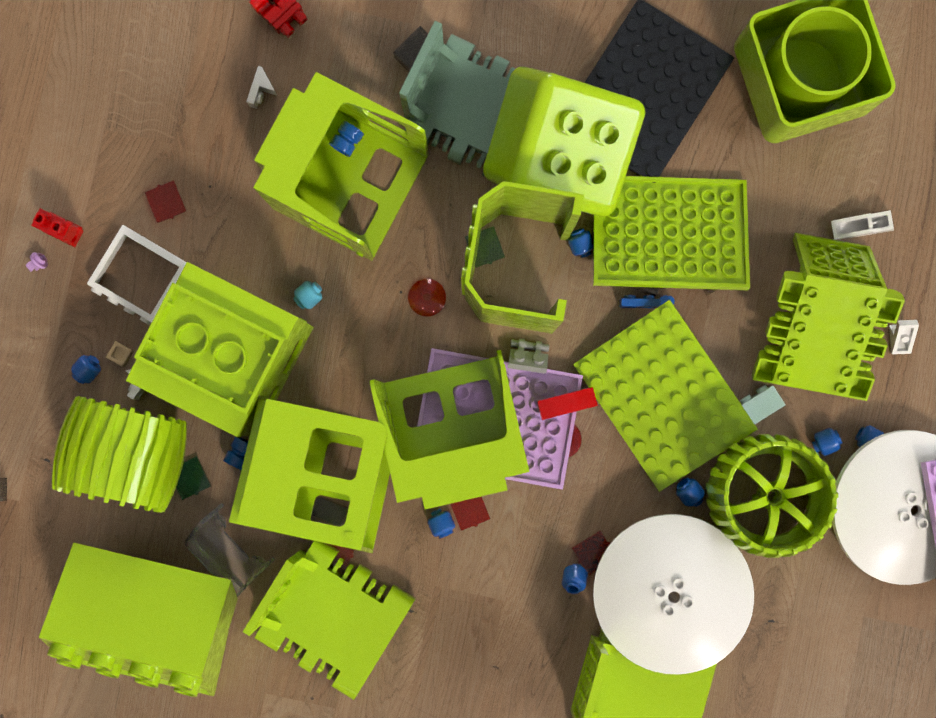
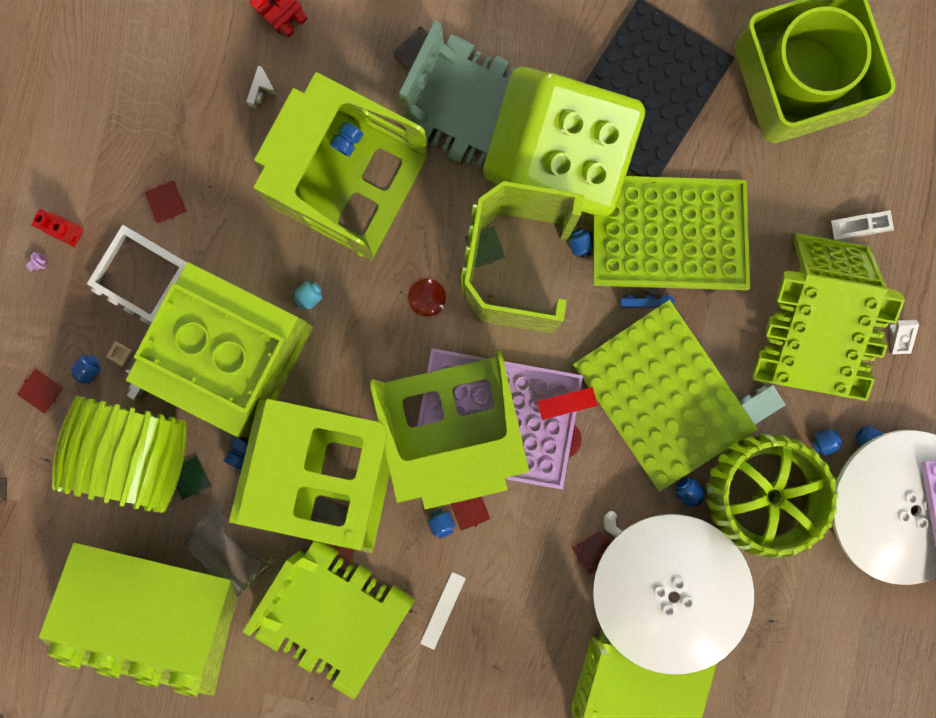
light grey plate [508,338,549,374] -> none
blue head [561,564,588,594] -> none
none -> clear red piece [17,369,63,414]
none -> white sticker [421,572,466,650]
none -> white arm [604,511,622,538]

